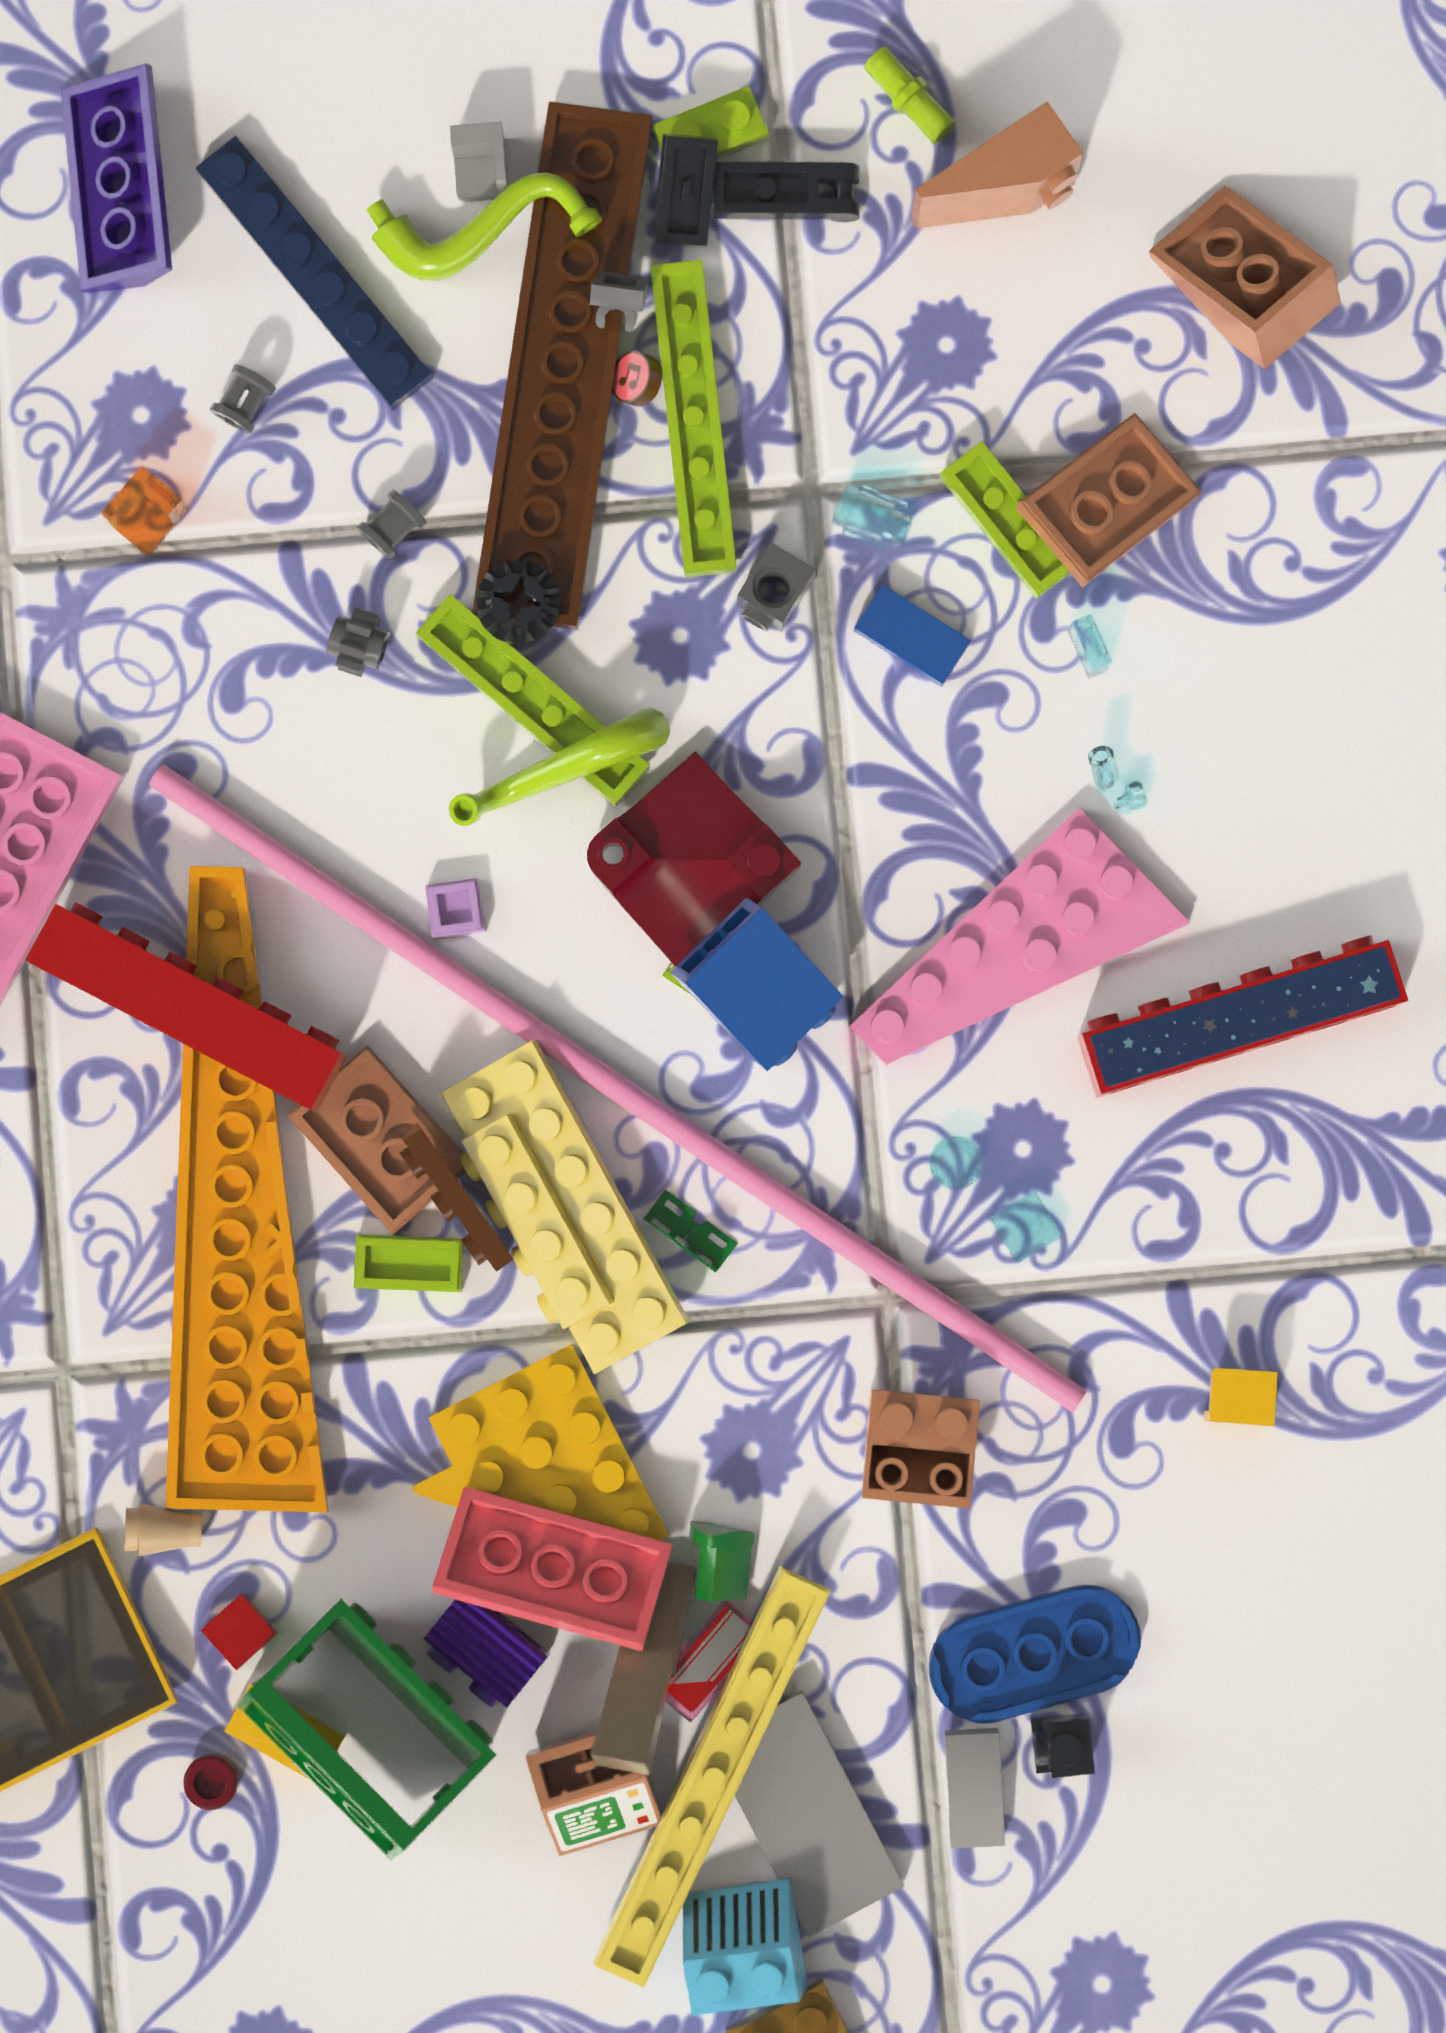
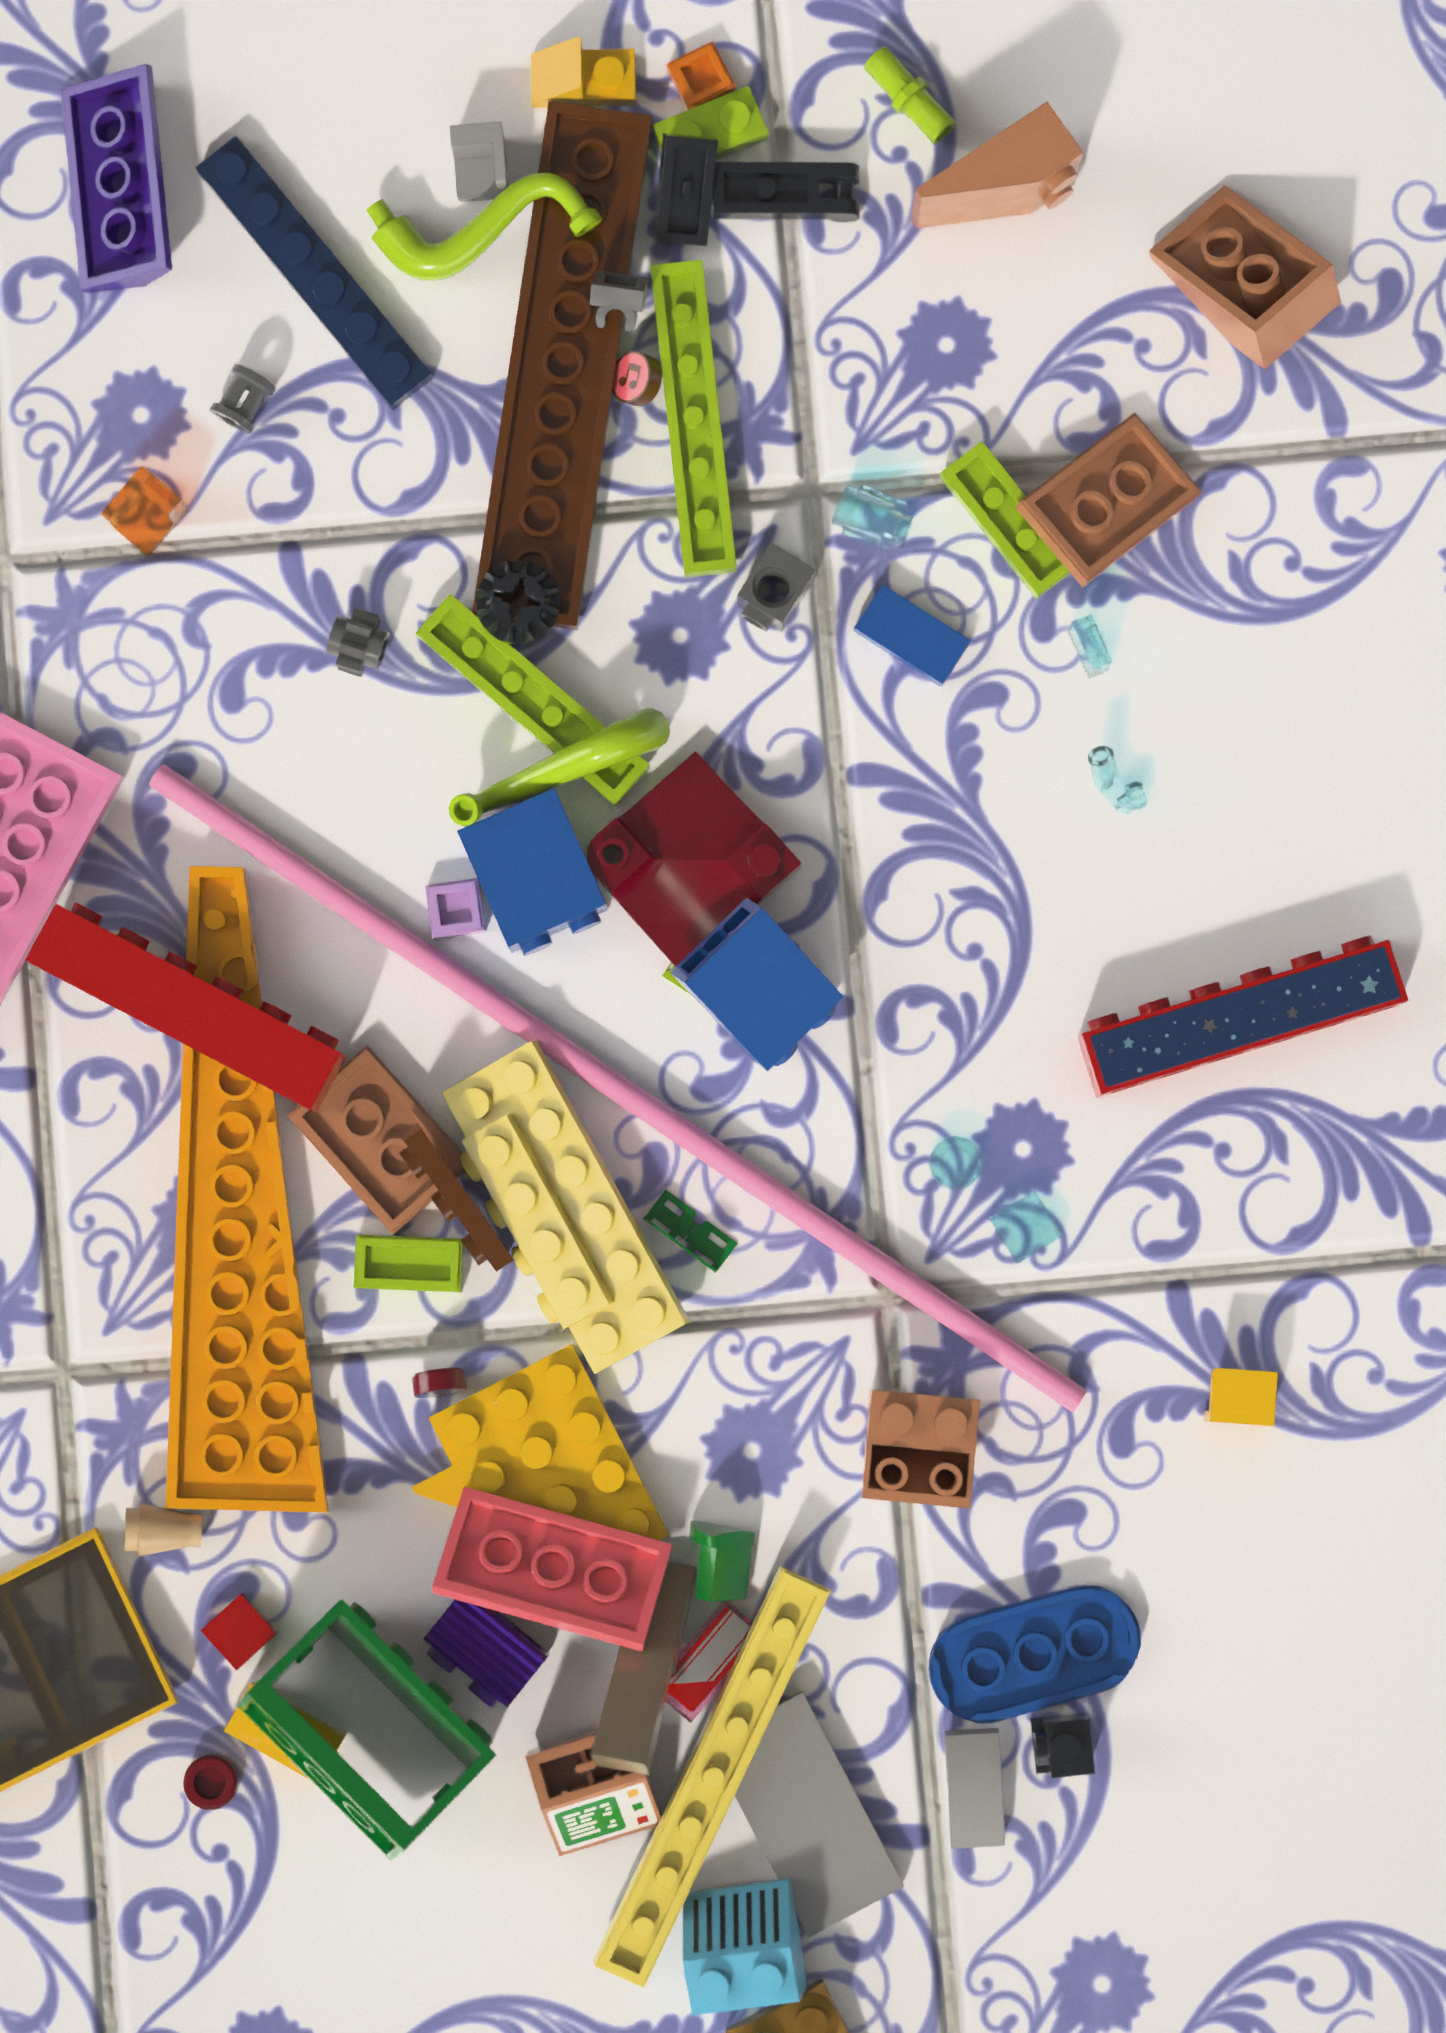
dark grey bush [356,489,427,560] -> none
bright pink wing [849,808,1190,1066] -> none
none -> dark red tile [412,1368,467,1398]
none -> blue brick [457,788,608,956]
none -> yellow slope [531,37,636,108]
none -> orange tile [666,41,736,110]

